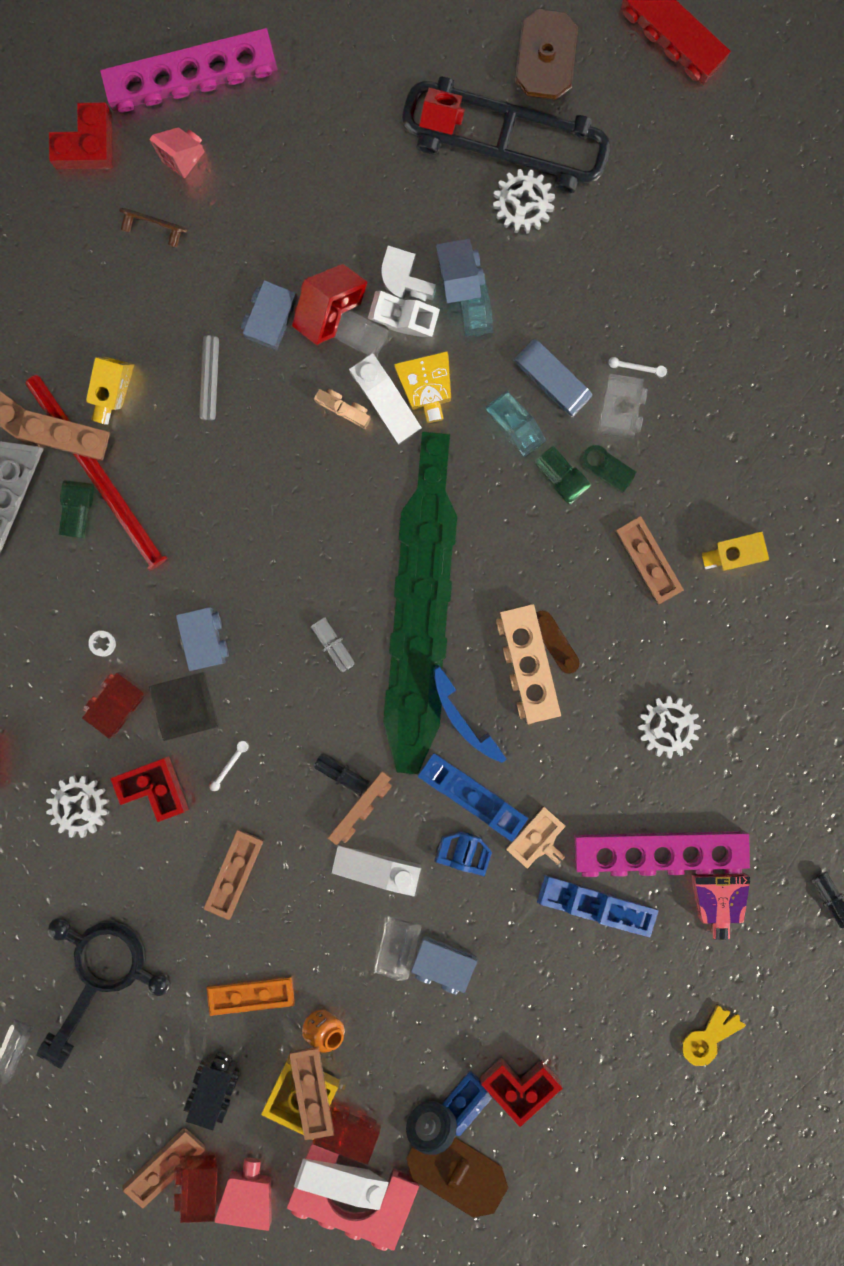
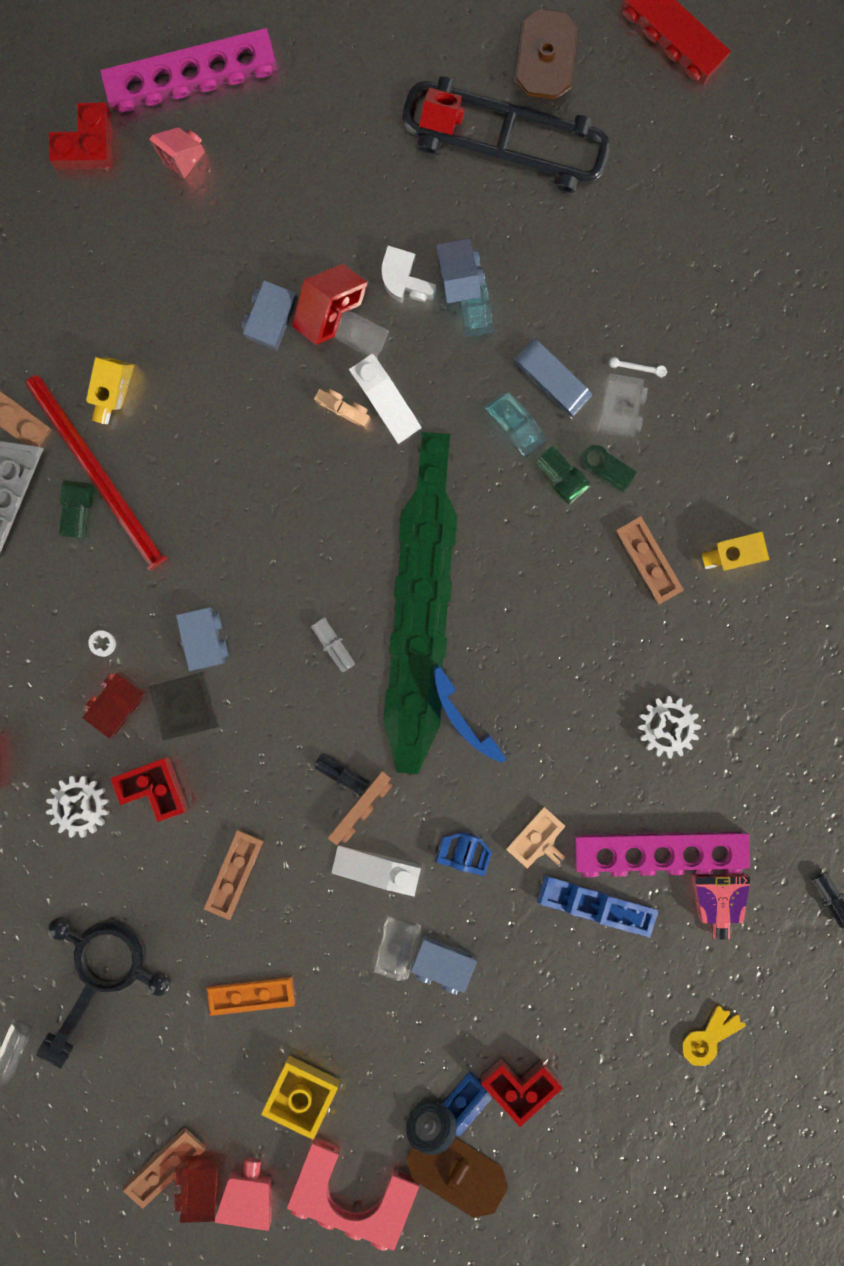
nougat plate [18,410,110,461] -> none
reddish brown piece [119,208,188,247] -> none
black brick [183,1052,240,1131] -> none
light grey axle [199,335,219,420] -> none
white hinge [209,741,249,791] -> none
nougat plate [289,1046,334,1140] -> none
white slope [294,1158,389,1210] -> none
orange head [302,1009,345,1053] -> none
clear red brick [314,1105,381,1165] -> none
white brick [368,291,440,337] -> none
yellow torso [394,352,451,423] -> none
blue slope [418,753,528,842] -> none
white gear [493,169,555,234] -> none
light nougat brick [496,604,561,724] -> none
reddish brown piece [536,610,580,674] -> none

